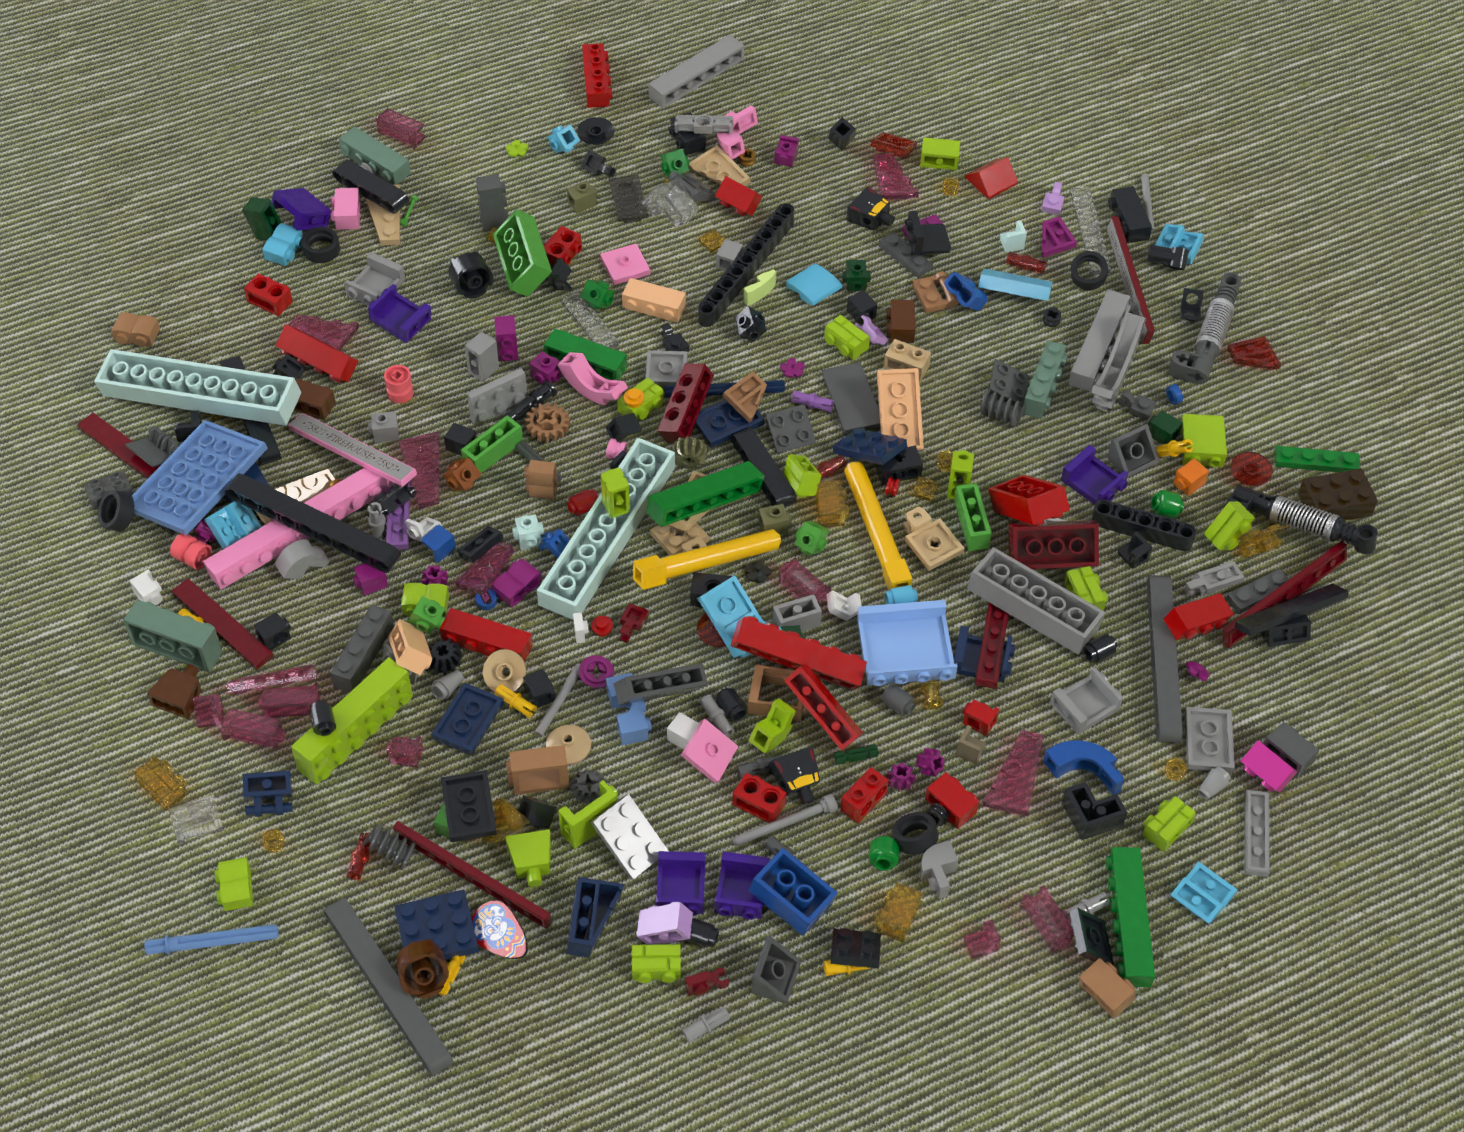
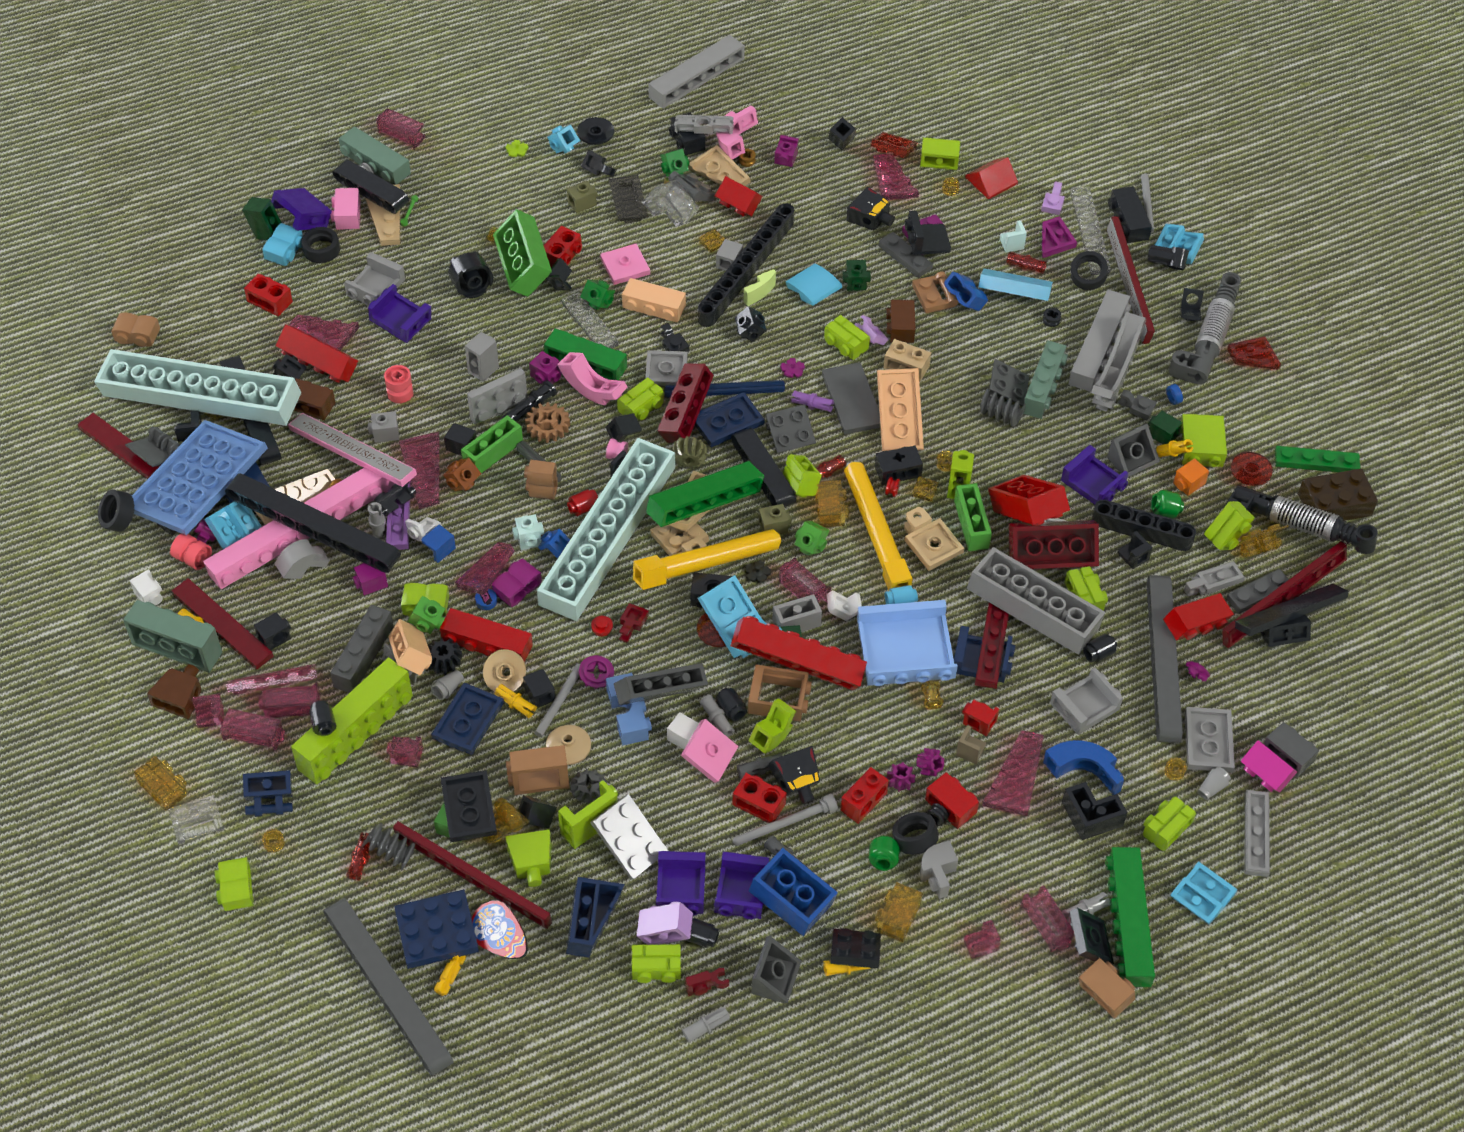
dark grey hinge [84,471,133,510] -> none
medium blue axle [144,924,279,955] -> none
reddish brown brick [397,939,449,999] -> none
magenta gear [421,565,448,585] -> none
black plate [457,526,504,563] -> none
dark grey brick [476,174,508,232] -> none
magenta brick [494,315,519,362] -> none
white plate [573,612,589,643] -> none
red brick [582,43,613,108] -> none
lime brick [601,468,630,518] -> none
light orange plate [624,389,644,408] -> none
medium nougat wing [723,371,767,423] -> none
red brick [784,664,863,751] -> none
dark blue plate [832,428,908,465] -> none
dark green axle [834,744,879,765] -> none
black panel [847,290,877,325] -> none
dark grey brick [881,685,916,716] -> none

